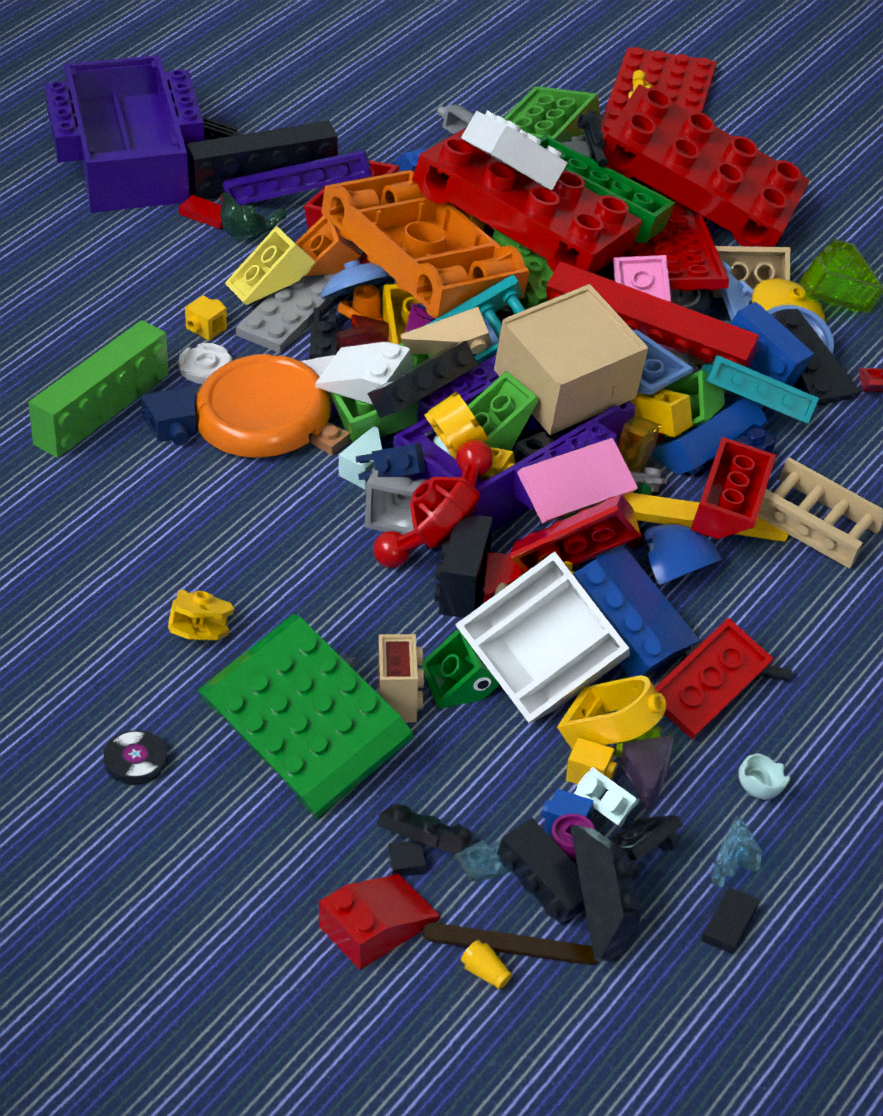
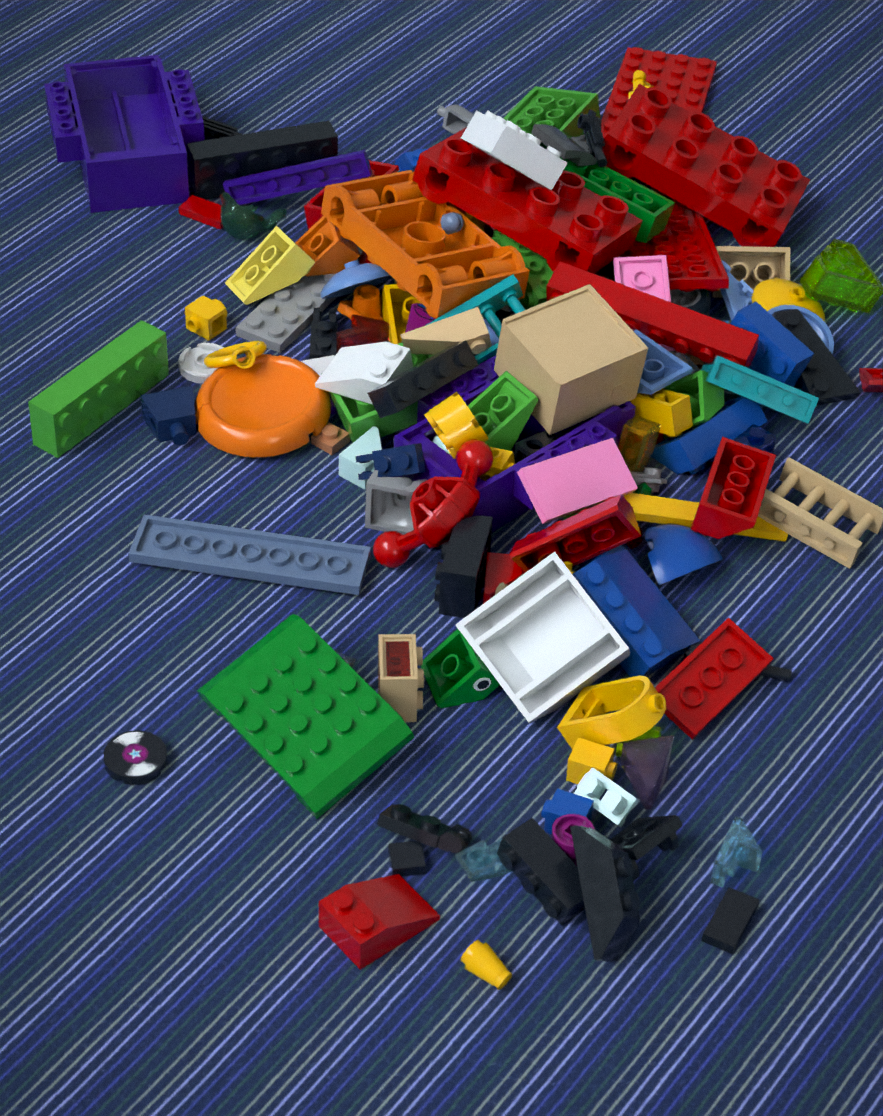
yellow hinge [168,590,234,641] -> none
dark brown piece [423,923,600,965] -> none
light aqua hair [739,753,790,800] -> none
none -> sand blue plate [128,515,371,595]
none -> yellow piece [204,341,267,369]
none -> sand blue hinge [441,212,464,234]
none -> dark grey slope [531,124,597,166]

